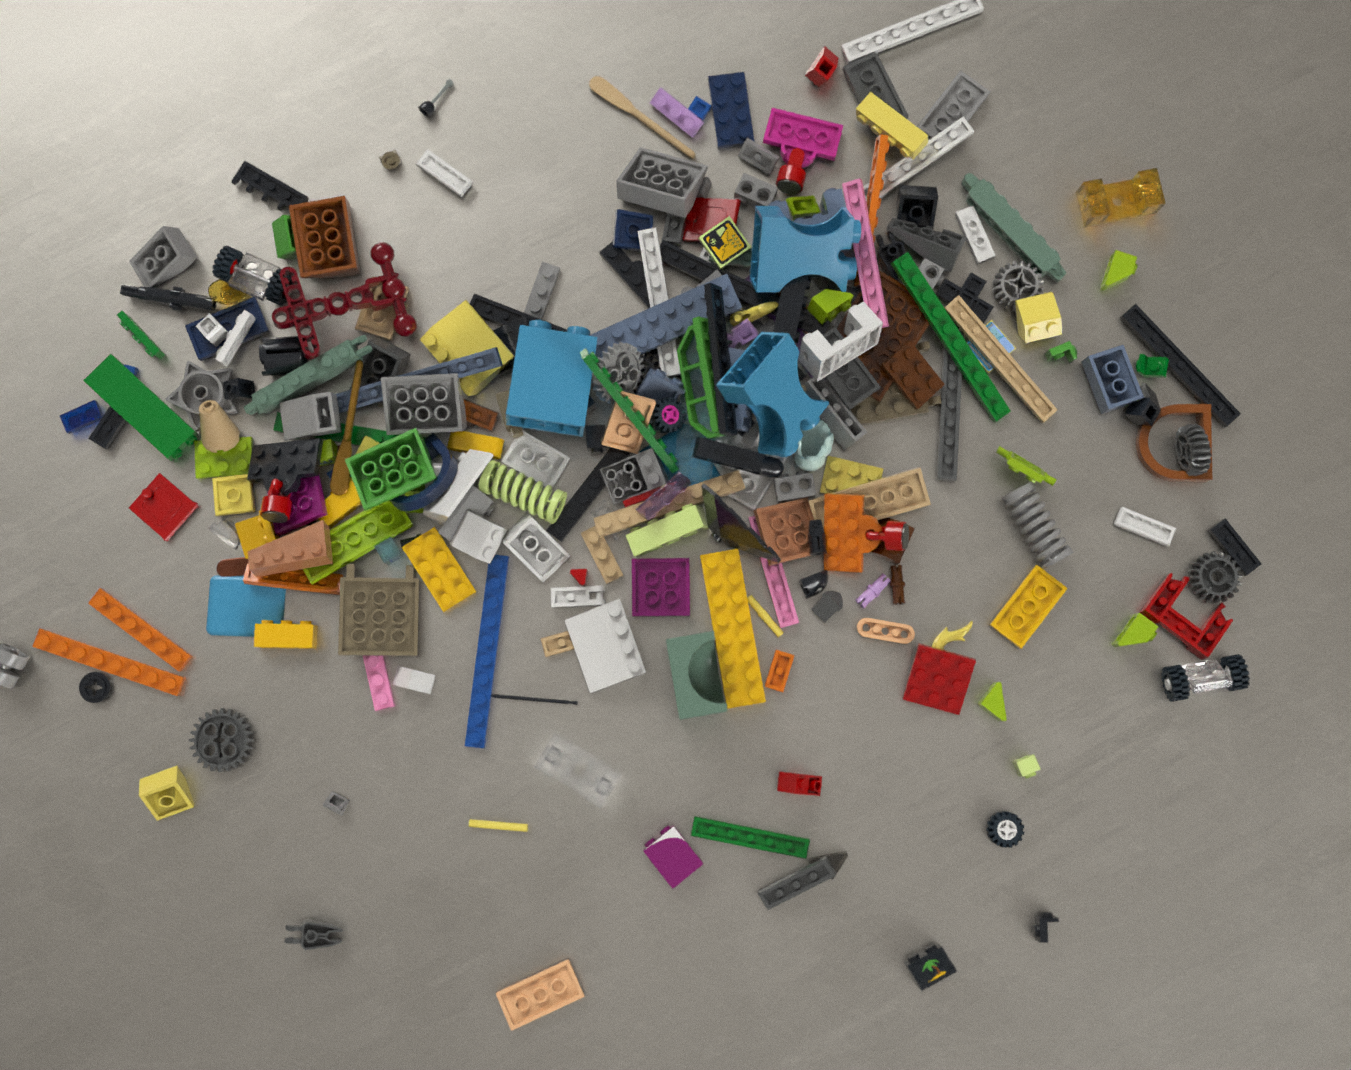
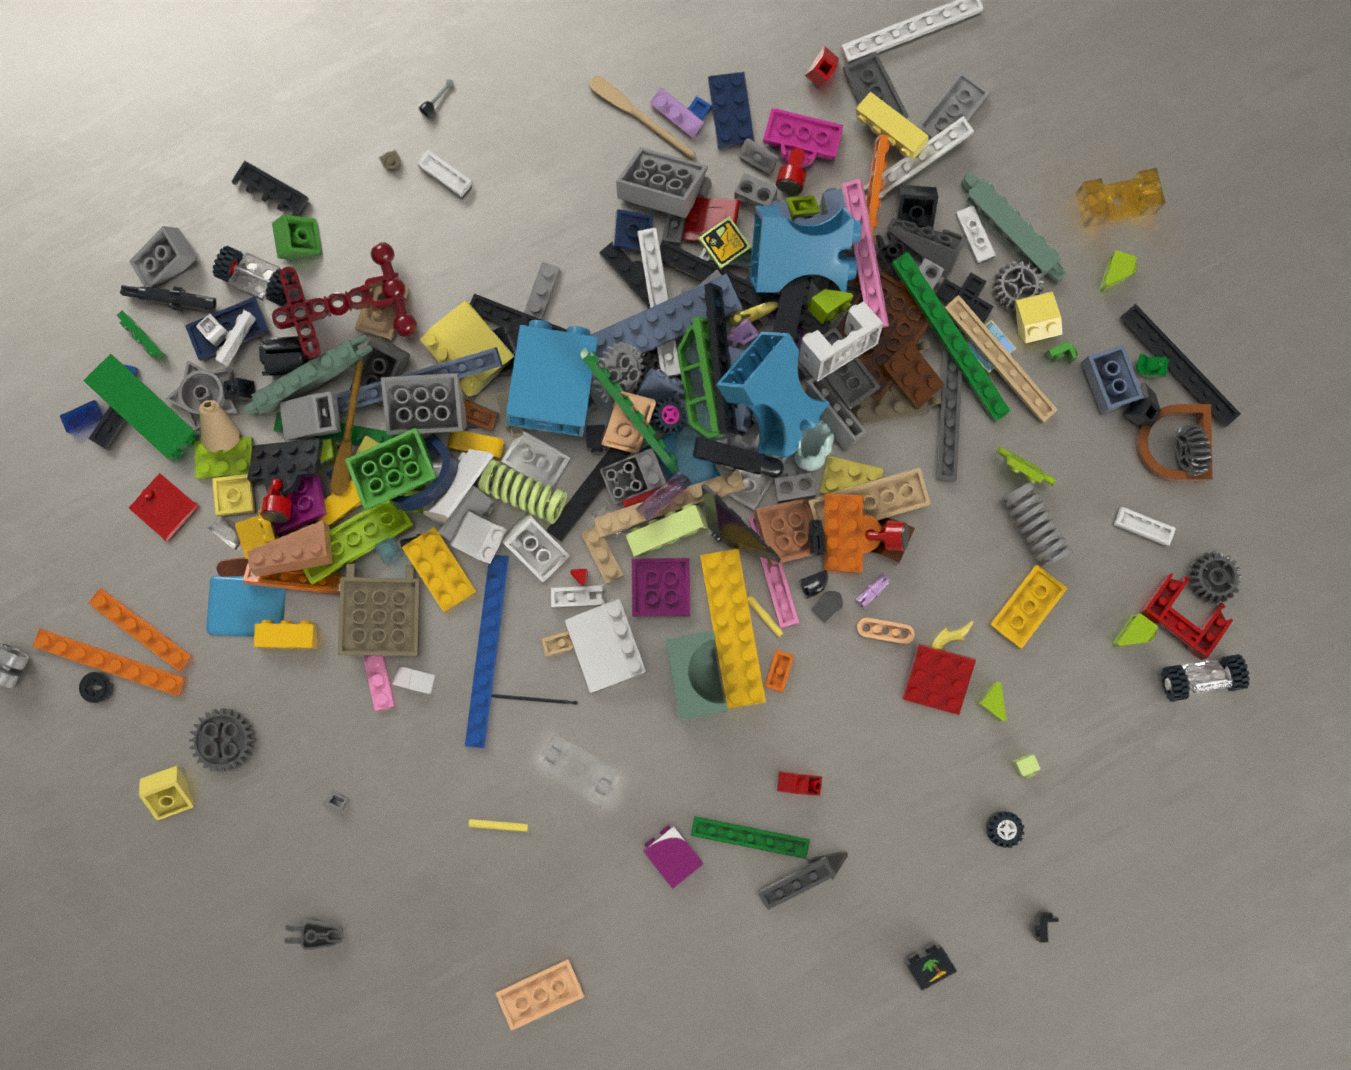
clear yellow dish [208,279,247,305] -> none
dark orange slope [289,196,361,278] -> none
reddish brown pin [890,565,905,605] -> none
black plate [1208,518,1262,576] -> none

